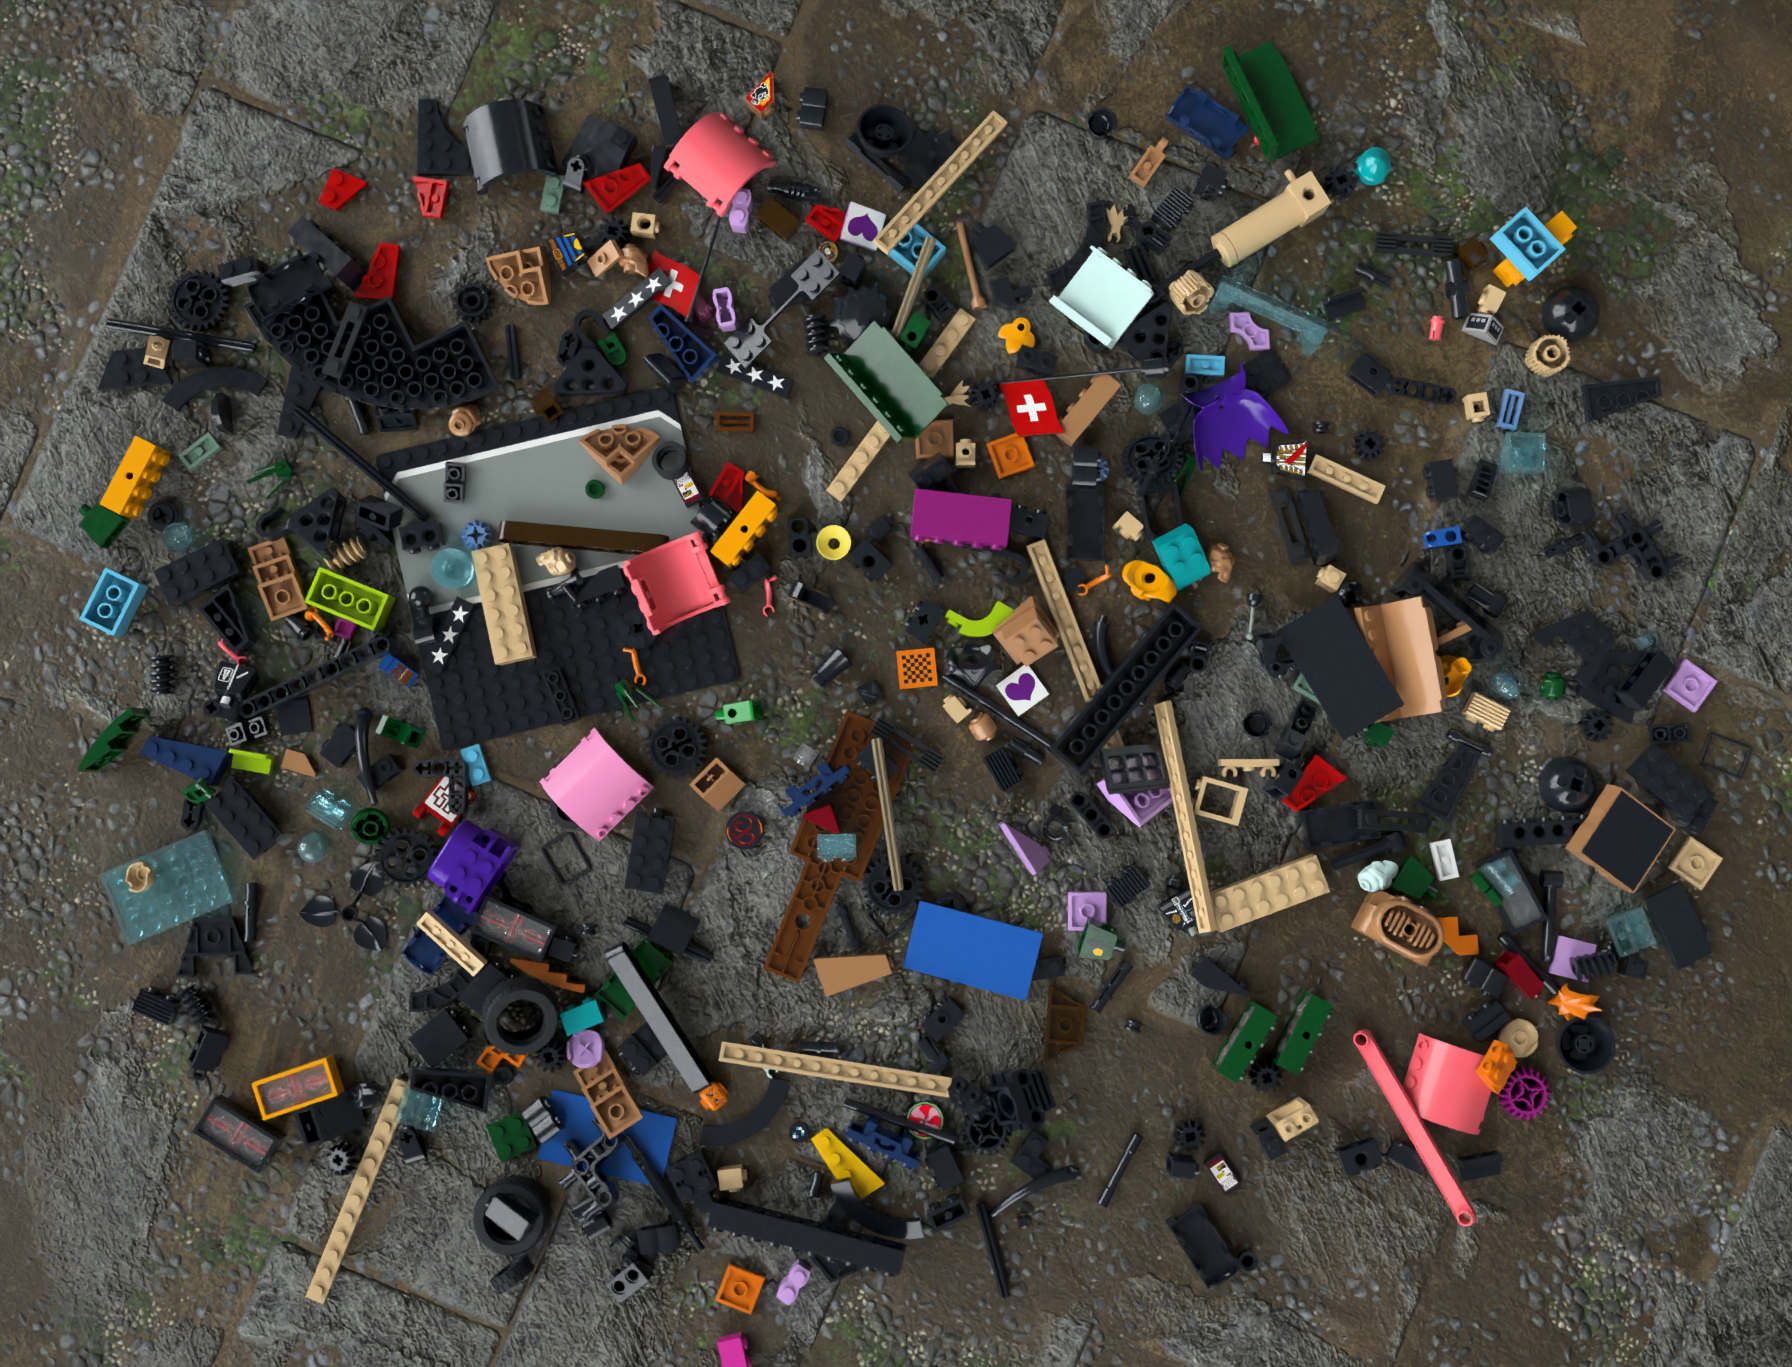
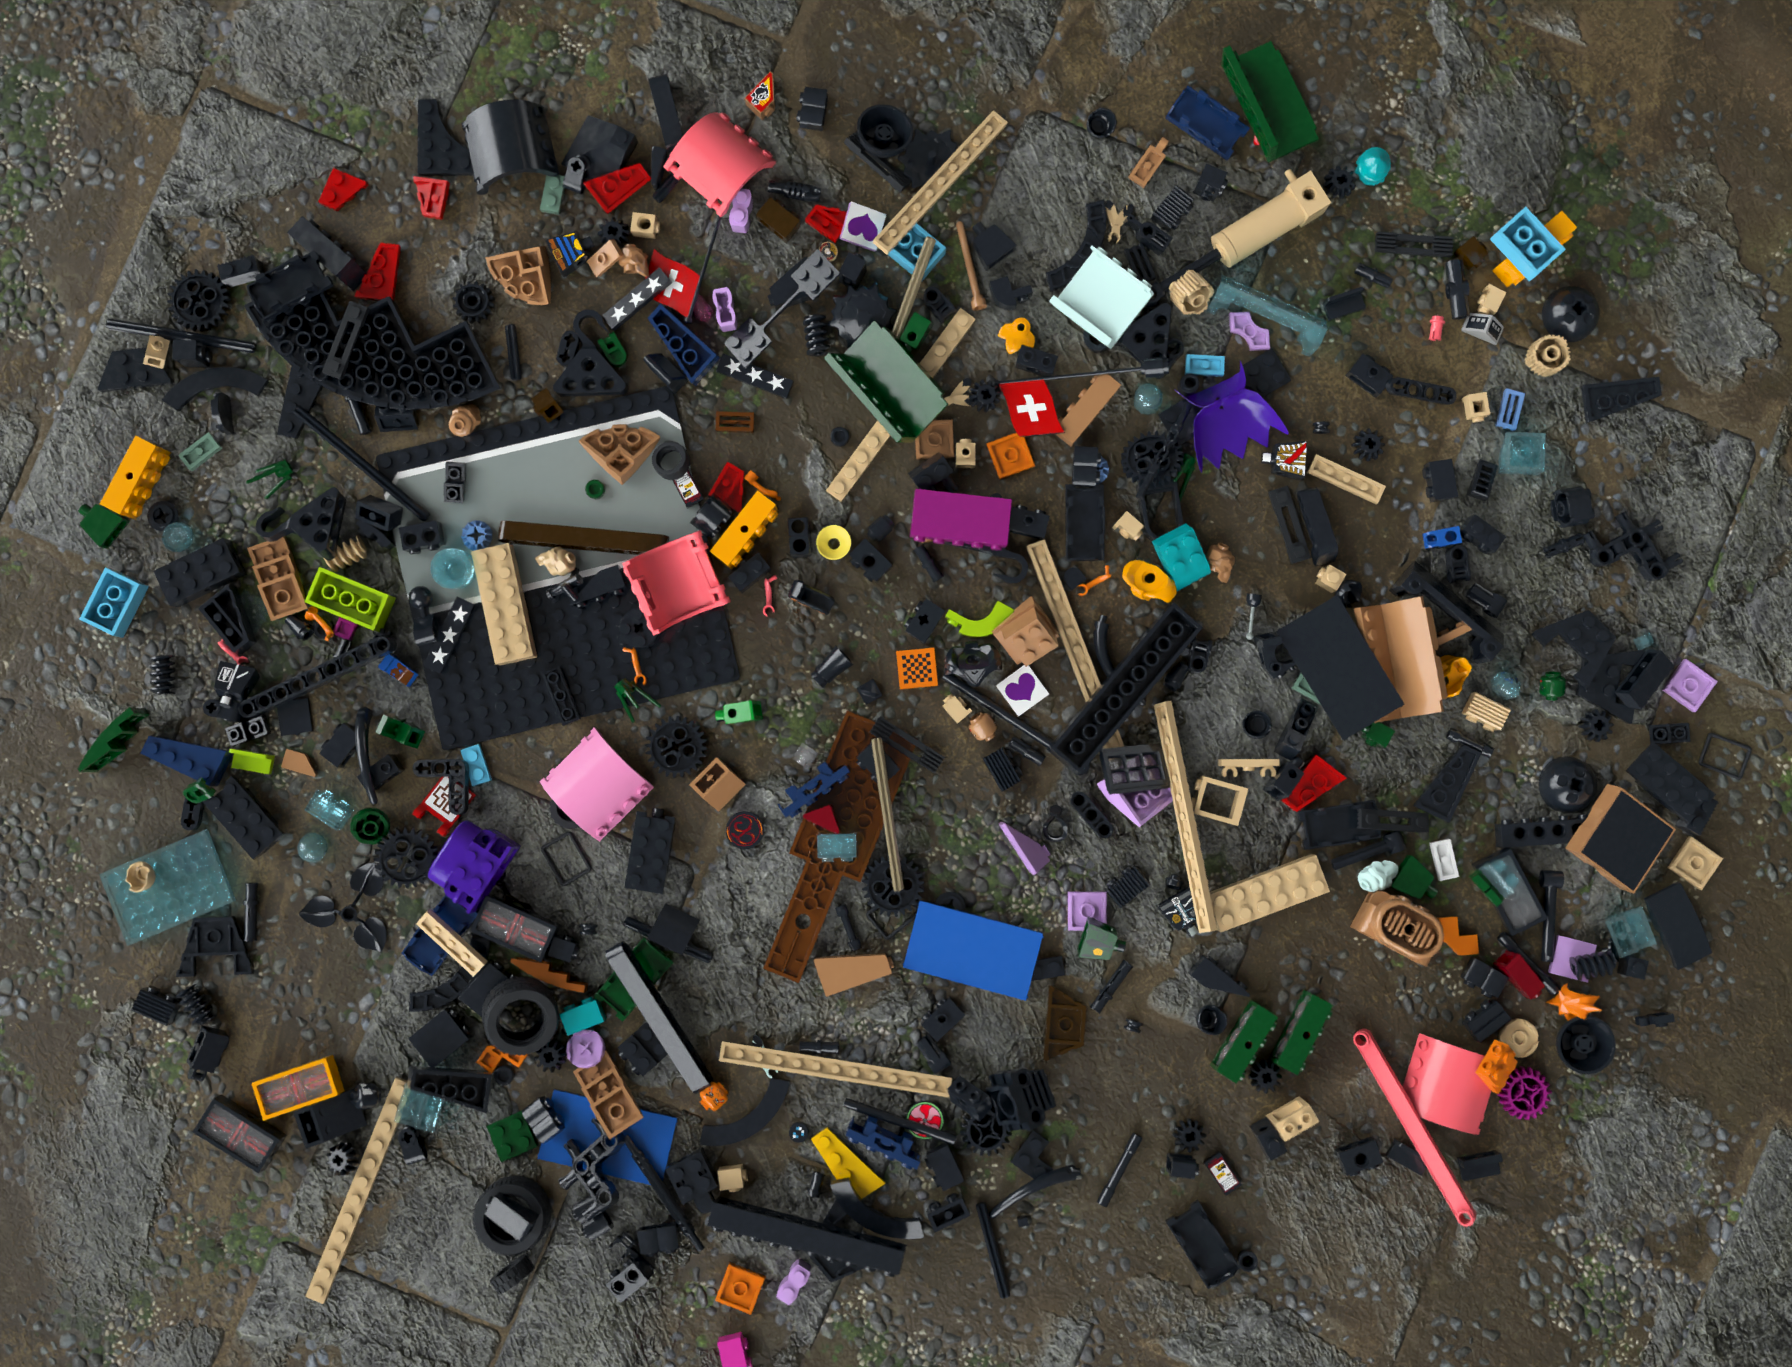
none -> black plate [1635,1012,1675,1027]

